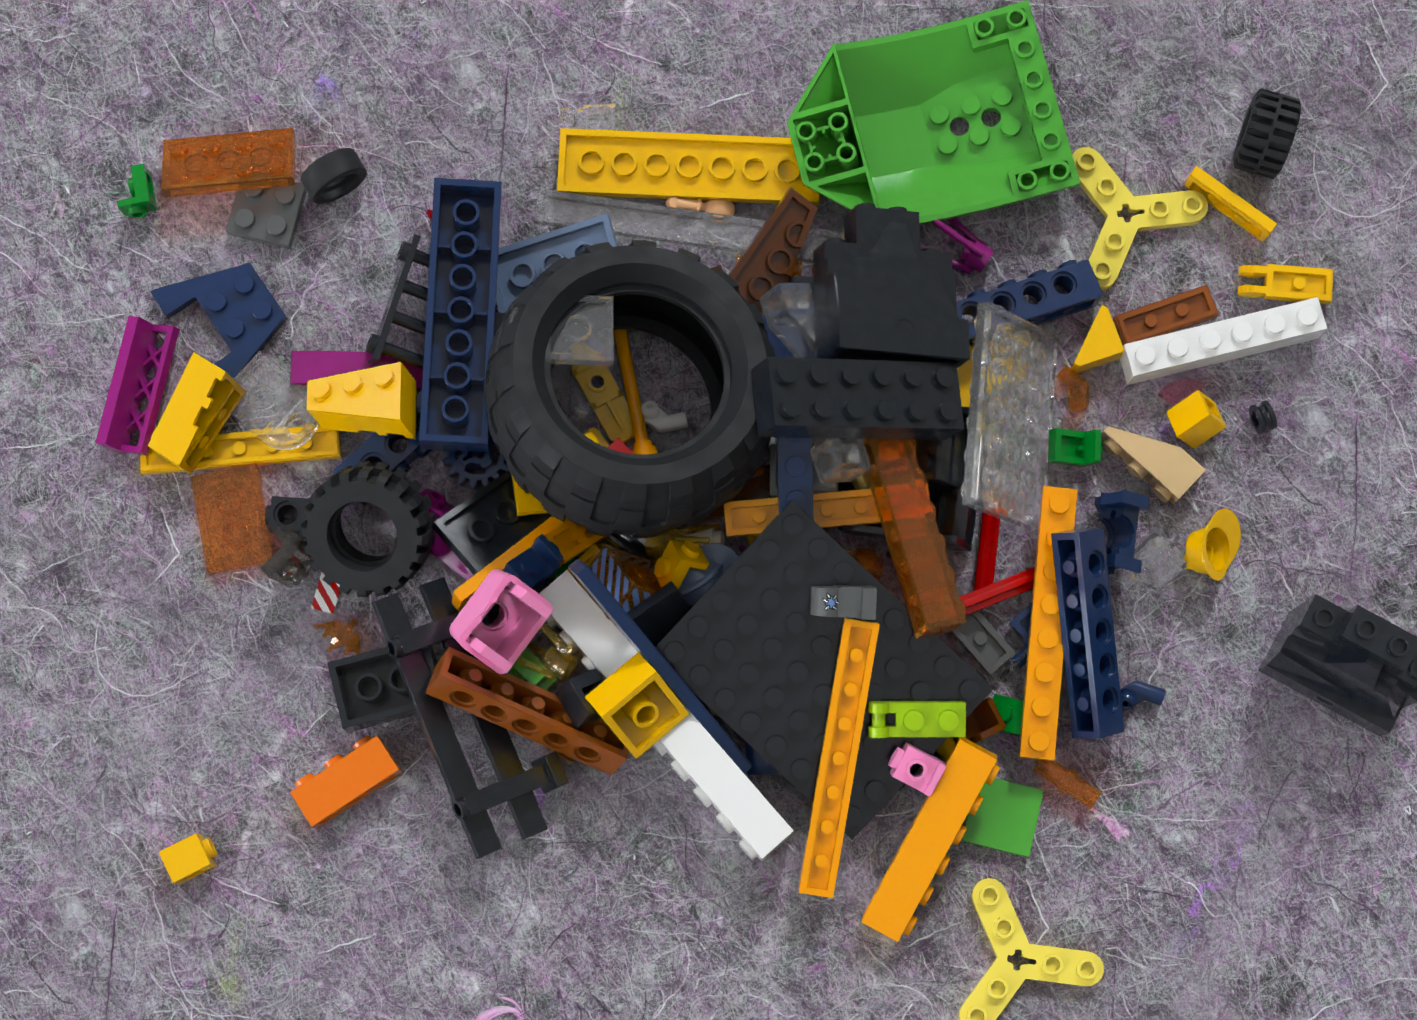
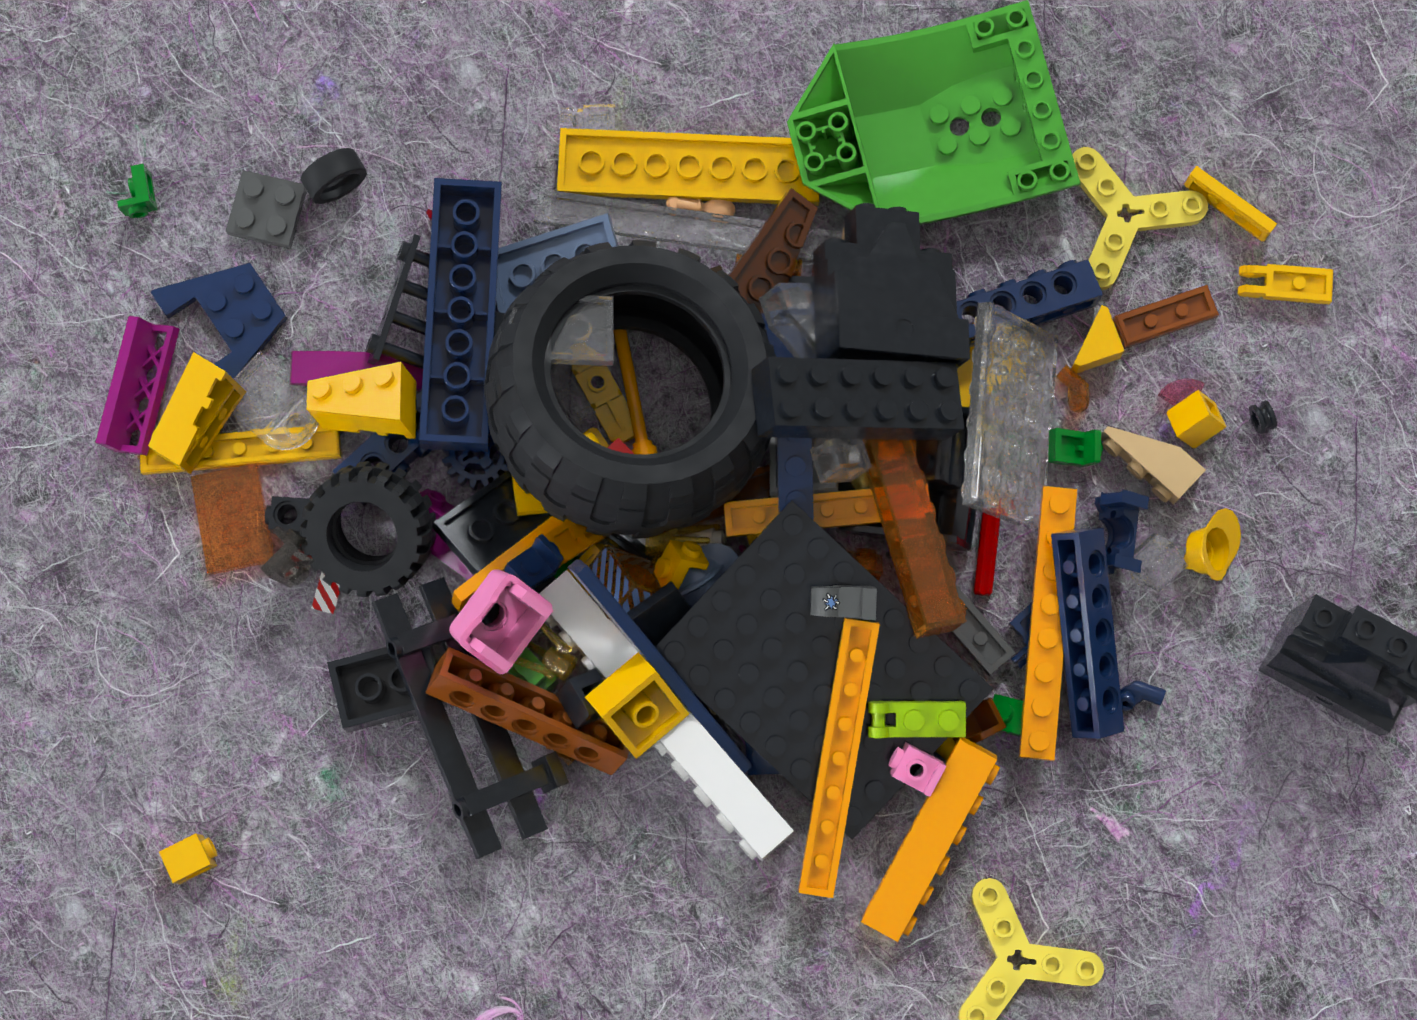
clear orange plate [161,128,295,198] -> none
orange brick [290,735,403,829] -> none
clear orange piece [314,618,360,655] -> none
white arm [641,401,689,433] -> none
magenta plant [934,218,994,275] -> none
red axle [957,567,1035,615] -> none
bright green tile [961,778,1044,858] -> none
clear orange pin [1033,760,1102,809] -> none
white brick [1120,297,1327,385] -> none
black tyre [1233,88,1301,179] -> none

